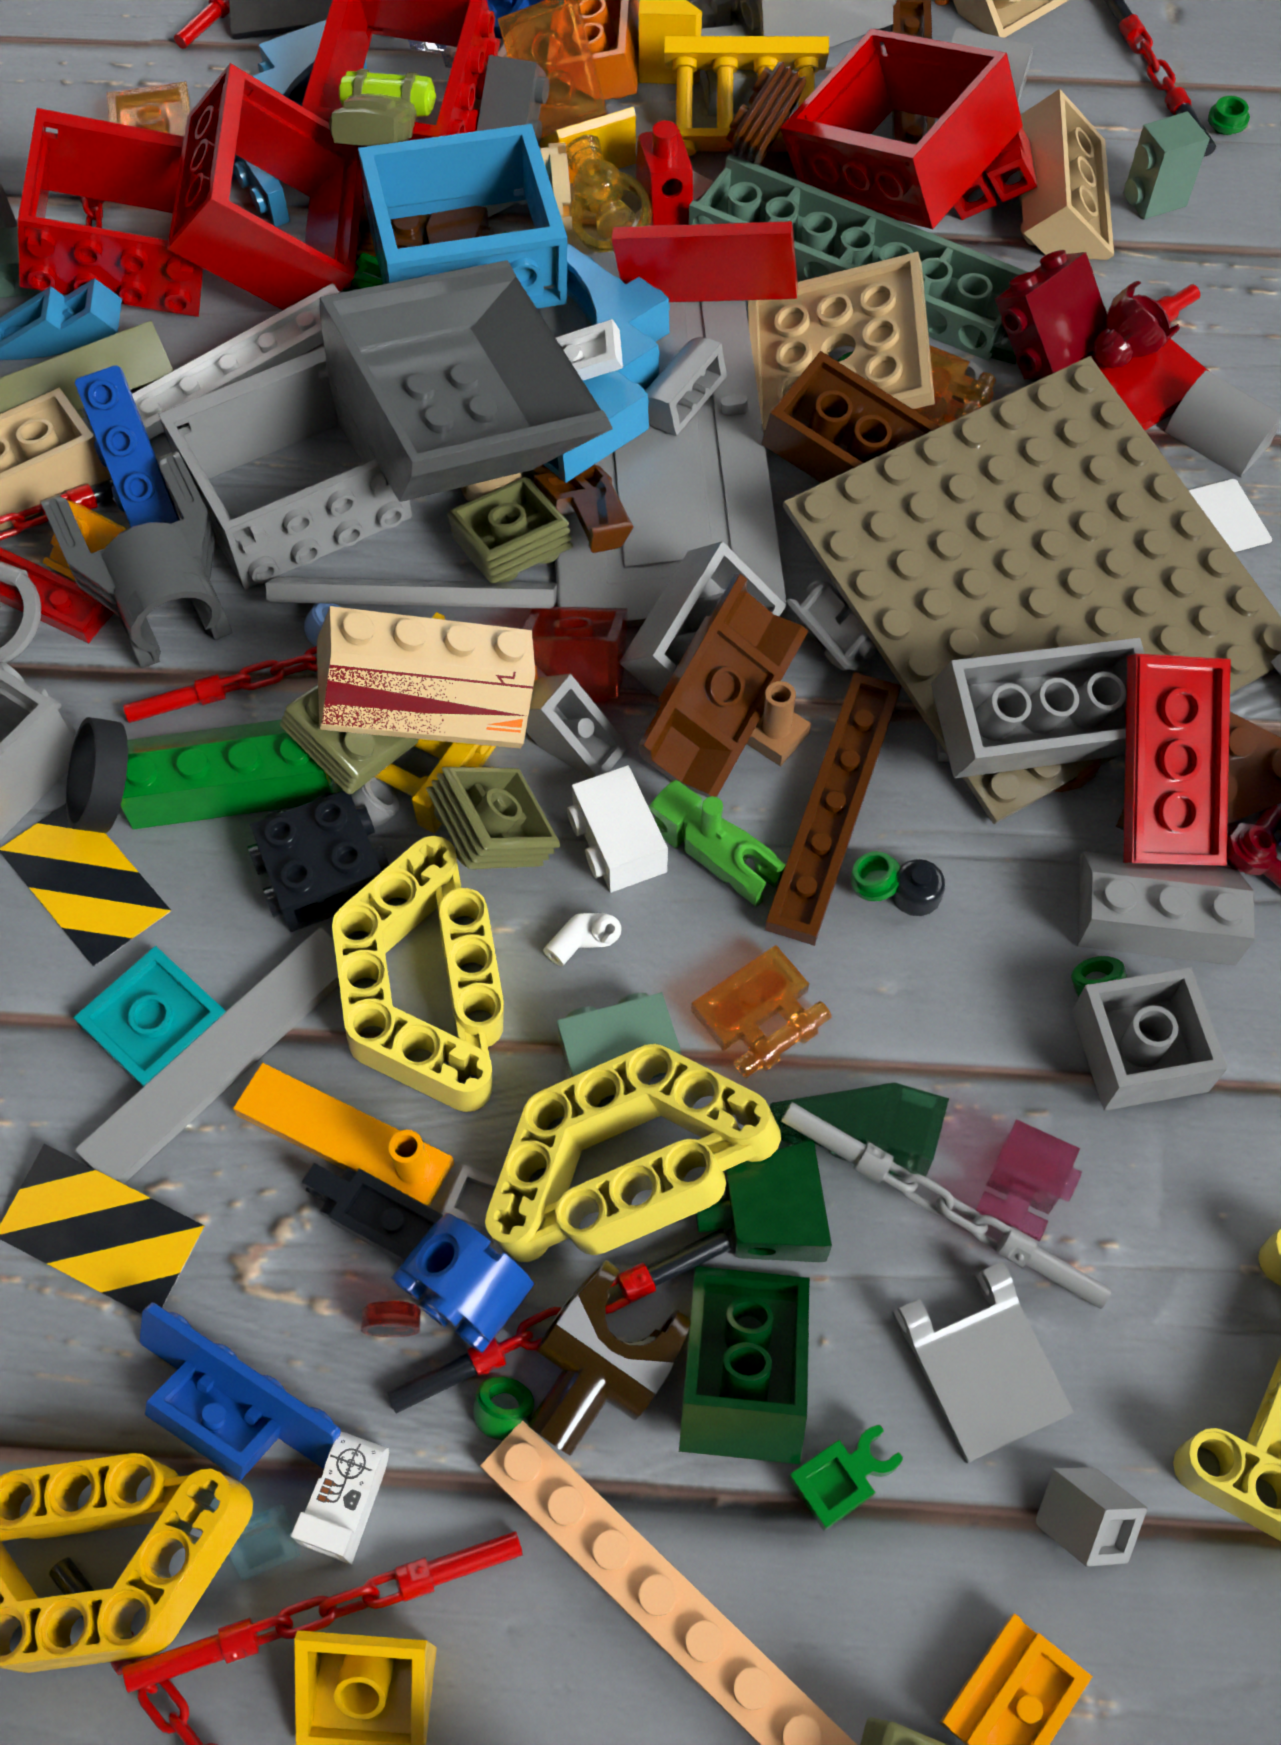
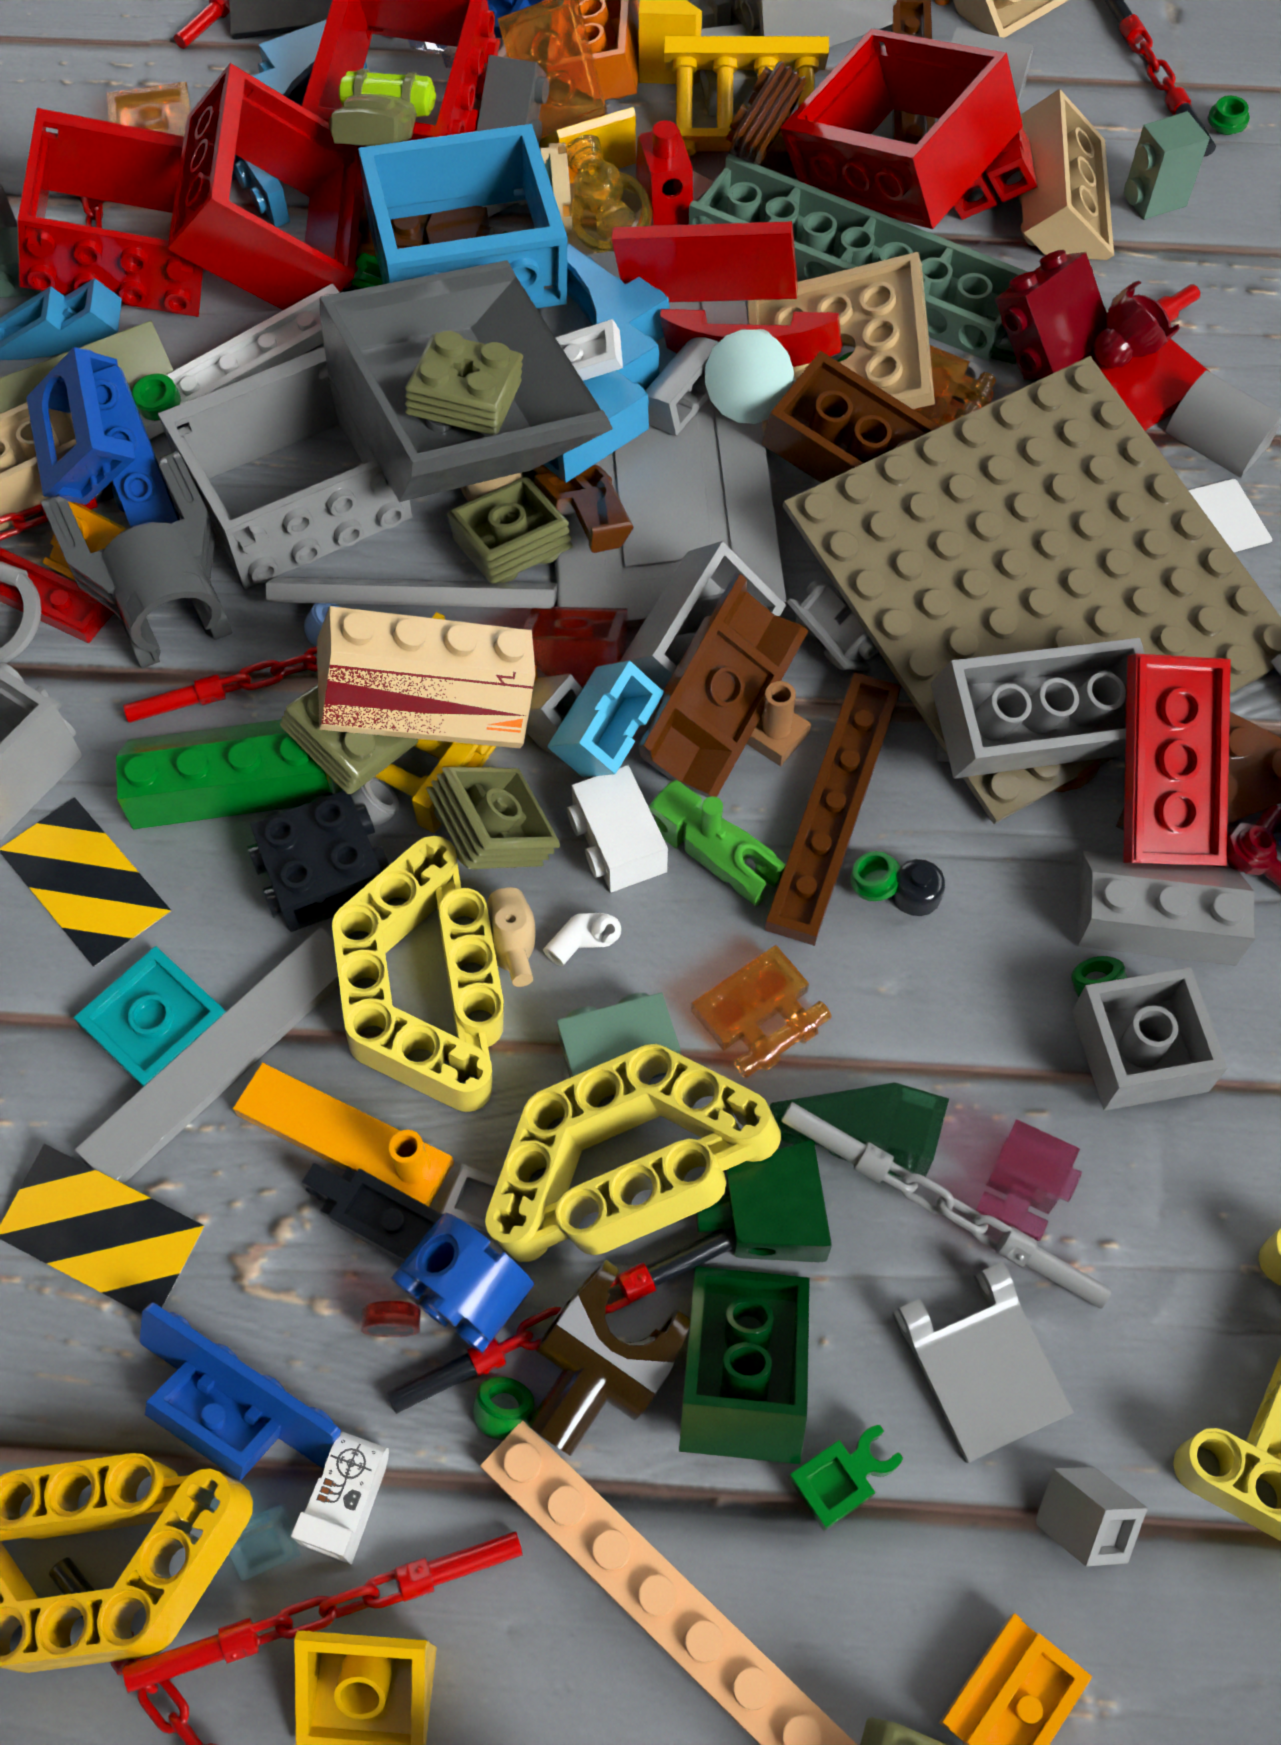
black tyre [66,717,128,833] -> none
none -> blue panel [26,347,135,505]
none -> green tile [132,373,181,421]
none -> olive brick [405,331,523,436]
none -> tan piece [487,887,535,987]
none -> medium azure brick [547,660,665,777]
none -> red slope [660,309,842,367]
none -> light aqua dish [705,329,796,424]

